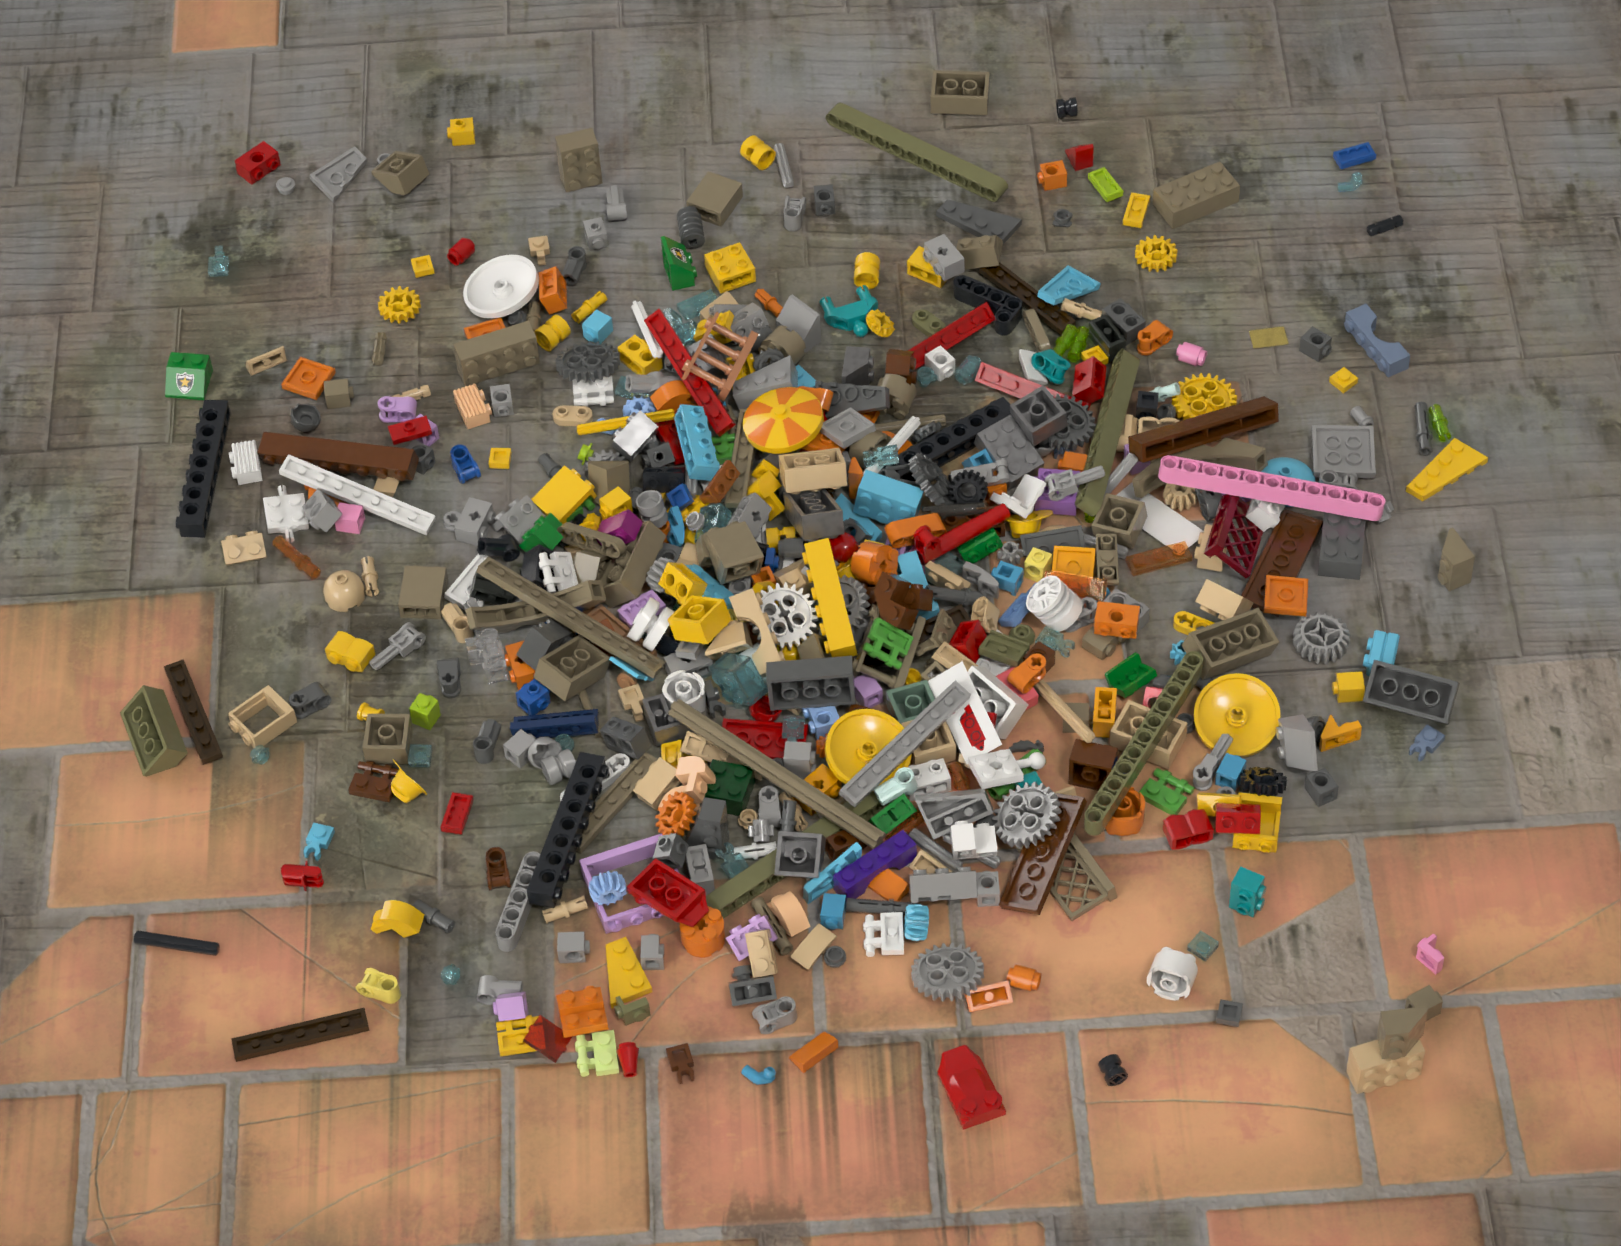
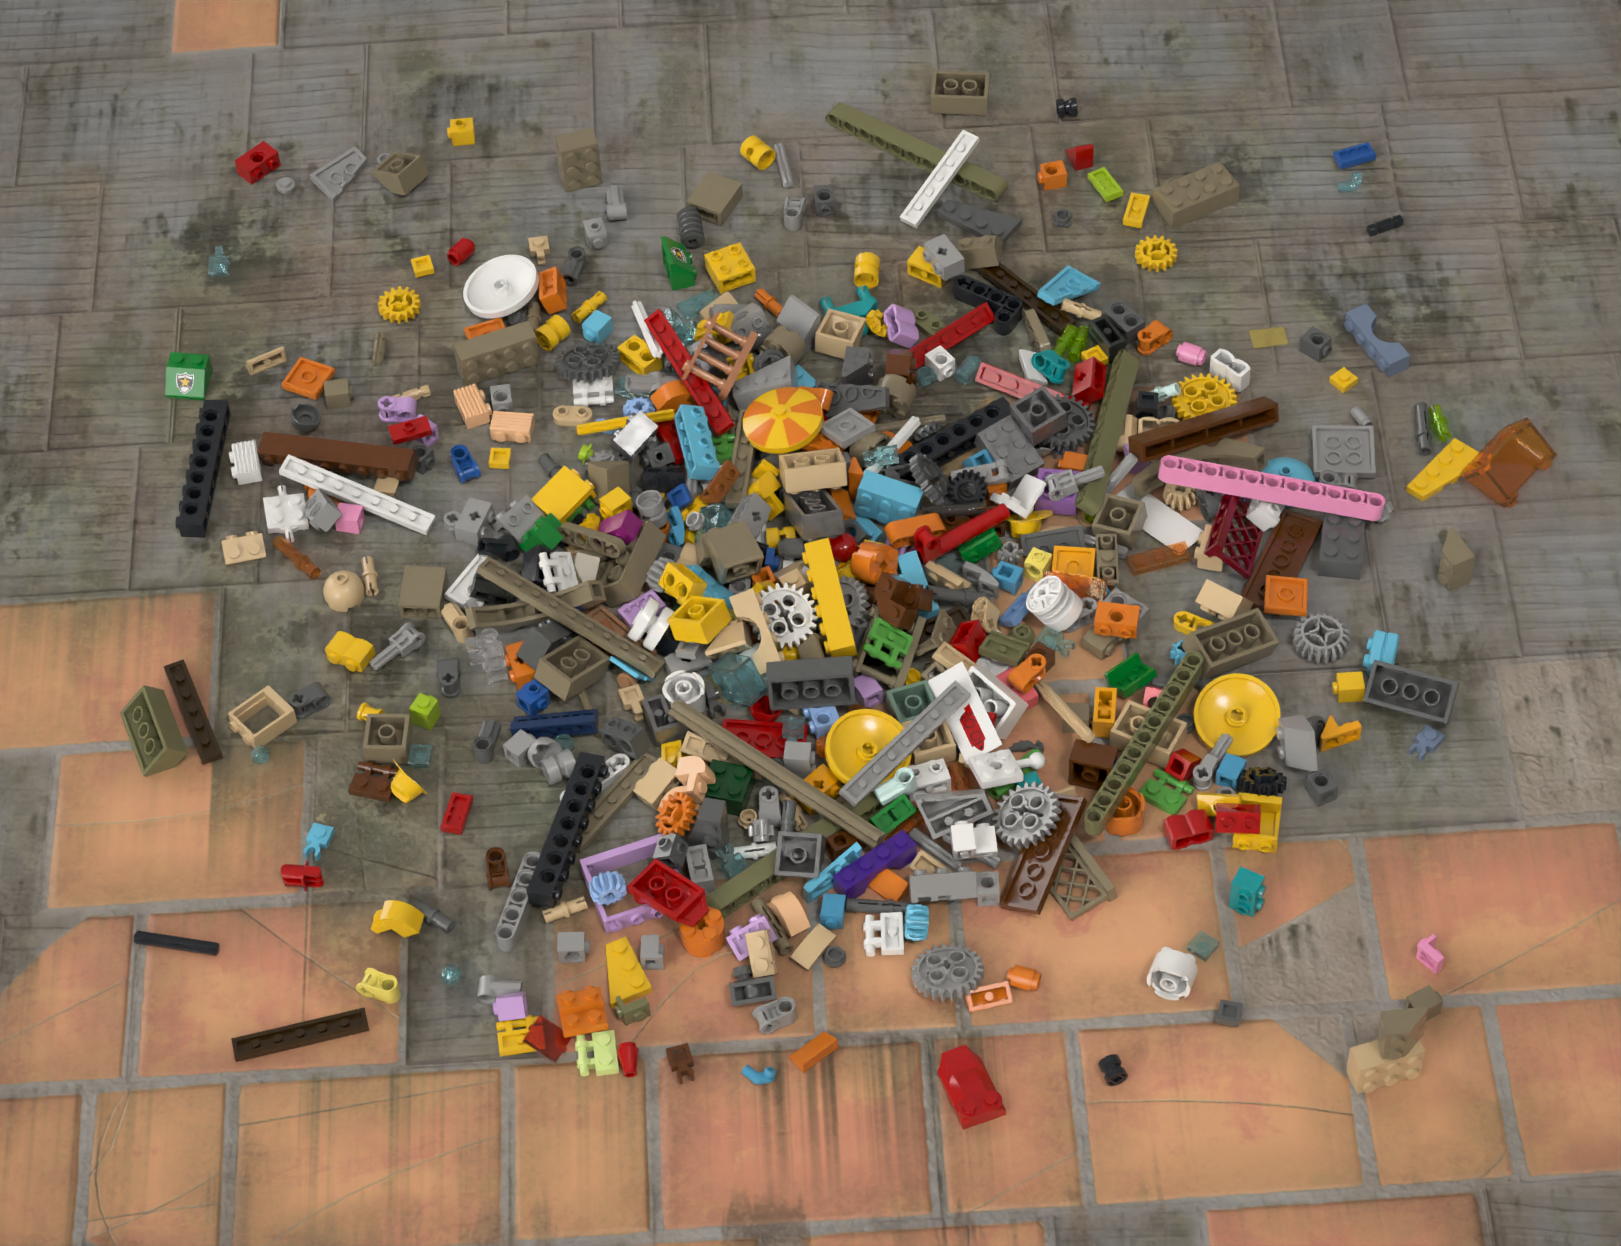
none -> light nougat brick [490,411,535,443]
none -> tan slope [815,309,866,359]
none -> orange slope [828,488,856,521]
none -> lavender brick [884,304,919,348]
none -> white plate [900,130,980,229]
none -> red brick [1164,748,1201,781]
none -> white brick [1209,349,1251,392]
none -> clear orange windscreen [1460,417,1557,508]

